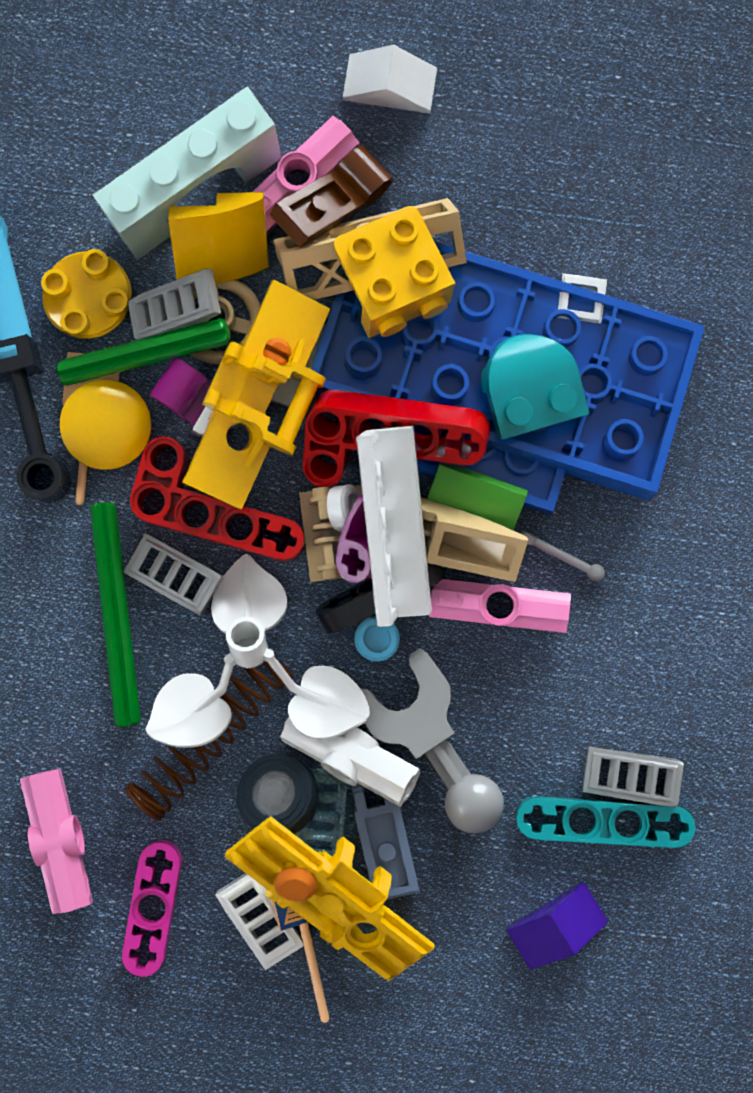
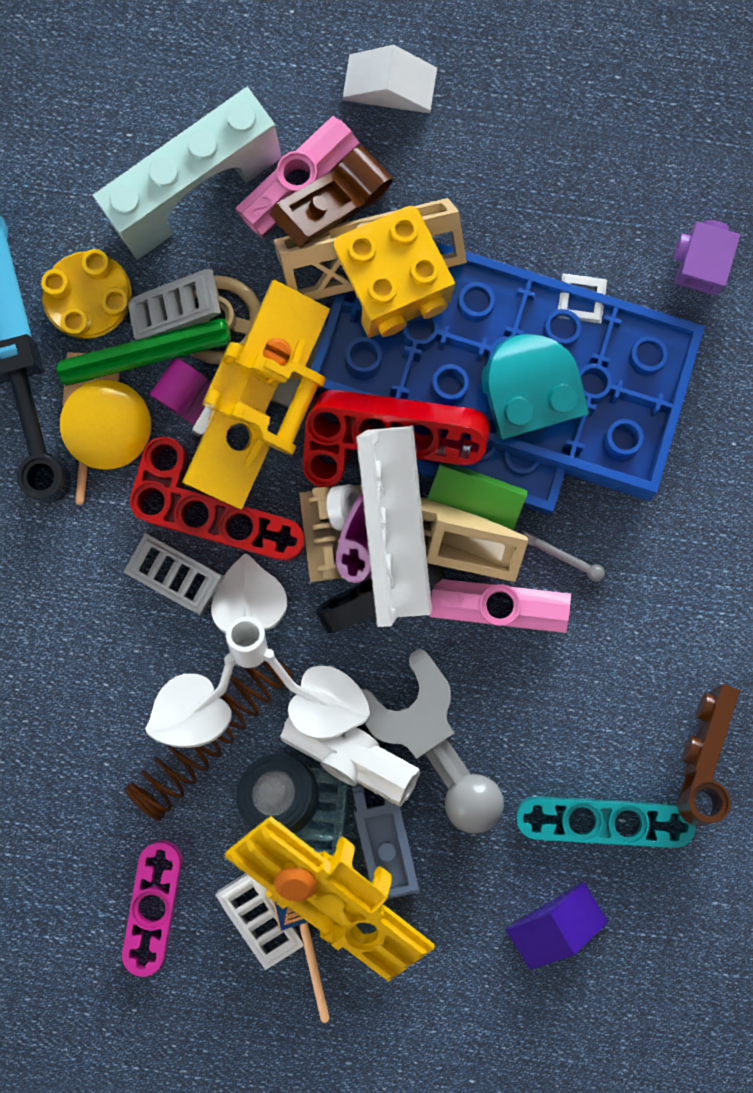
bright pink piece [20,768,93,914] -> none
green axle [90,502,141,727] -> none
yellow slope [168,192,269,284] -> none
medium azure tile [354,616,400,661] -> none
light grey slope [582,746,684,808] -> none
none -> medium lavender brick [673,220,741,296]
none -> reddish brown plate [677,684,740,826]

